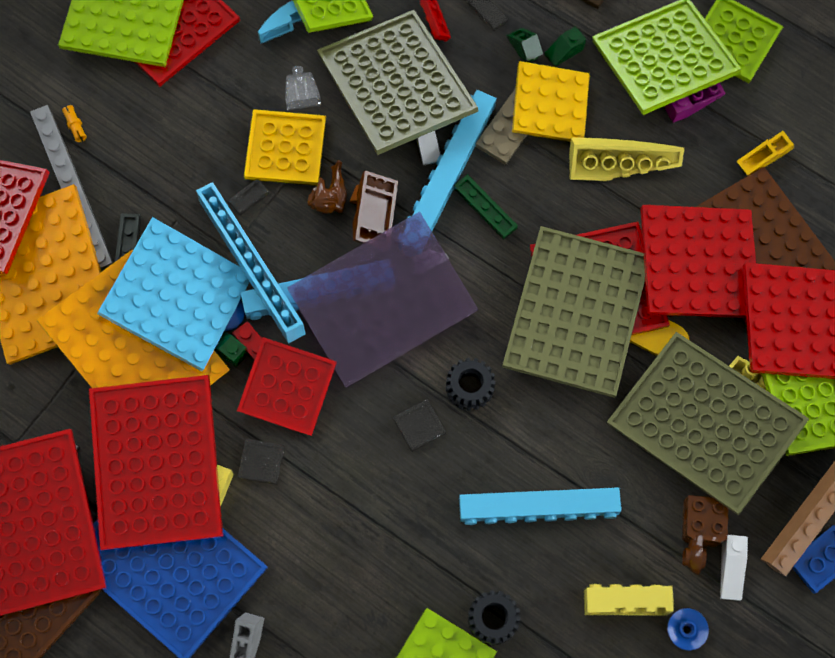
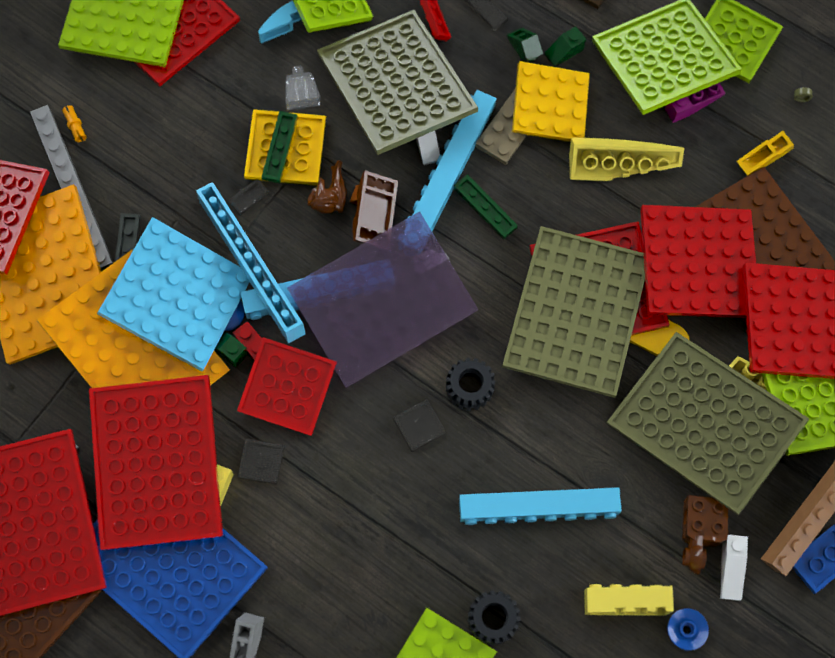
none -> dark green plate [262,111,298,183]
none -> olive tile [794,87,813,102]

